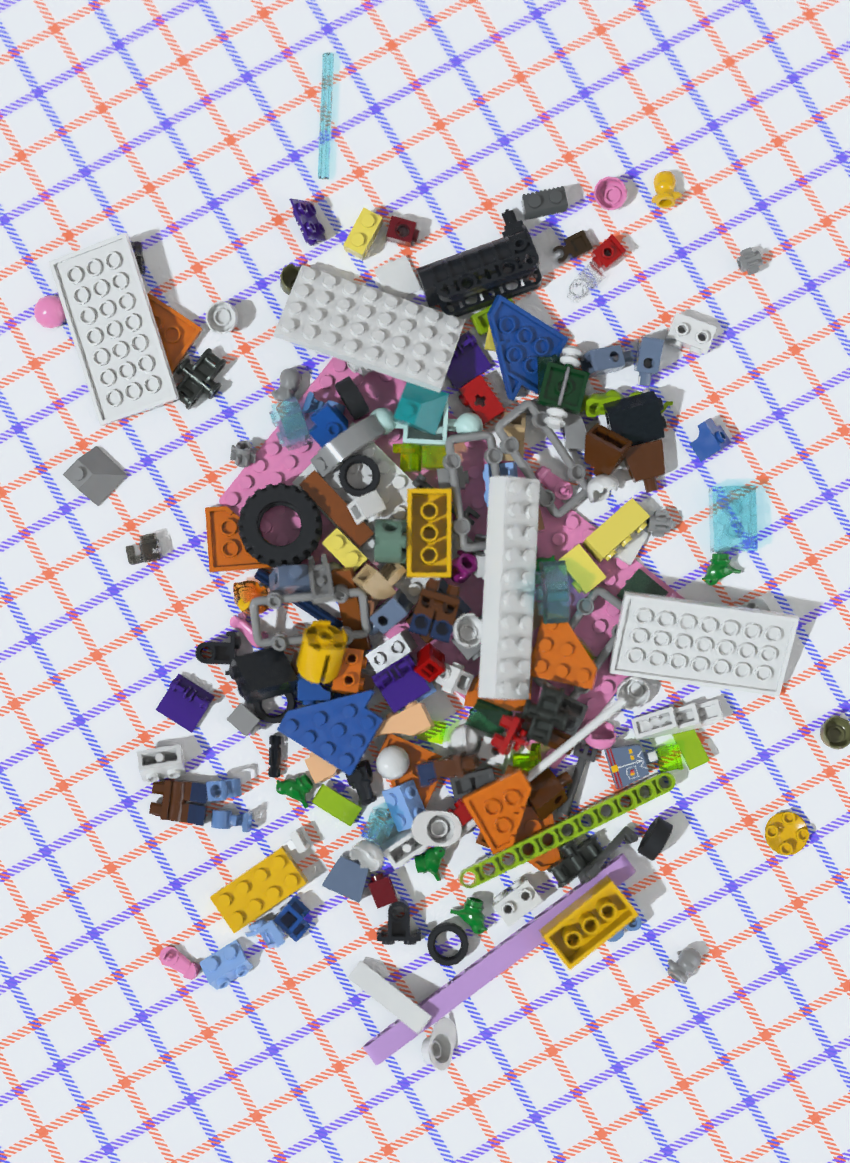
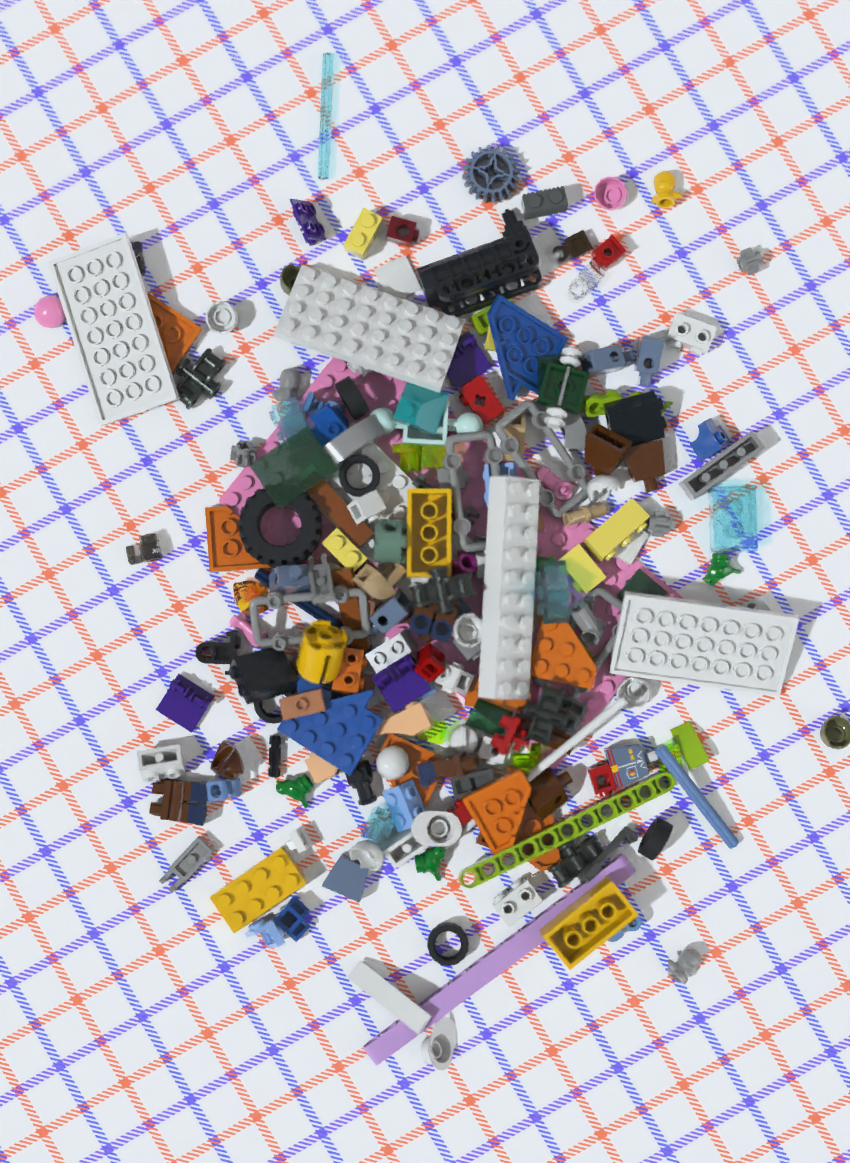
light grey slope [62,446,128,507] -> none
bright pink piece [159,946,201,980] -> none
light blue bracket [199,940,253,990] -> none
medium blue leg [211,809,253,833] -> none
light grey brick [226,702,262,737] -> none
lime slope [311,784,362,826] -> none
dark red brick [368,872,398,909] -> none
black pin [377,898,421,945] -> none
green animal [450,897,488,934] -> none
dark grey hinge [557,742,598,816] -> none
bright pink hair [584,719,617,750] -> none
white slope [631,699,725,740] -> none
yellow dish [765,812,809,855] -> none
none -> light grey hinge [159,835,215,893]
none -> reddish brown hat [211,740,245,781]
none -> clear green piece [249,426,338,509]
none -> nougat plate [278,689,327,721]
none -> pearl dark grey axle [408,566,476,614]
none -> sand blue gear [462,144,520,204]
none -> tan pin [562,502,607,527]
none -> light grey piece [569,600,605,646]
none -> red brick [587,762,616,797]
none -> medium blue axle [655,744,739,849]
none -> light grey brick [679,430,765,501]

